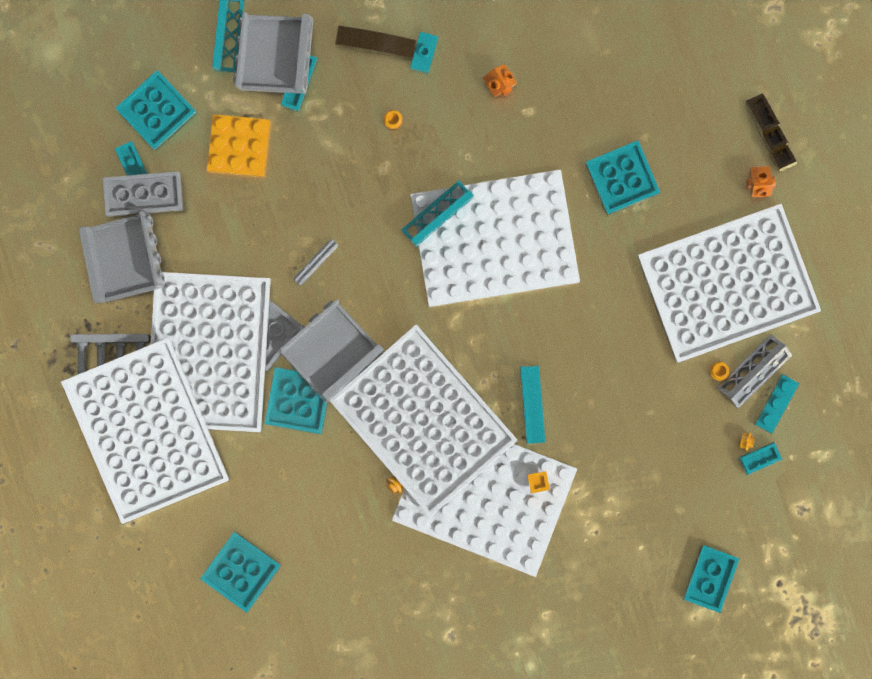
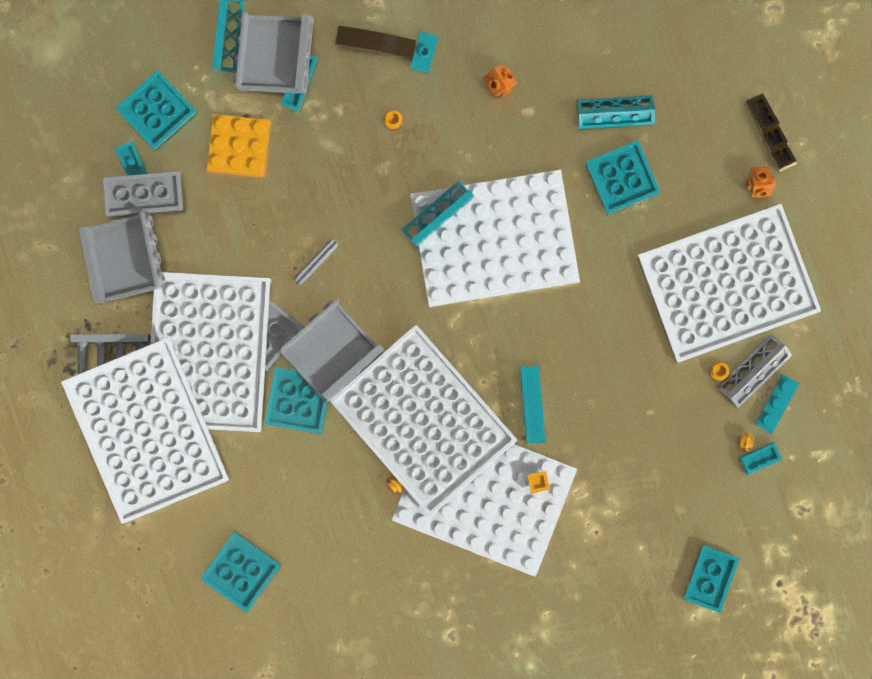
none -> teal fence [577,95,655,129]

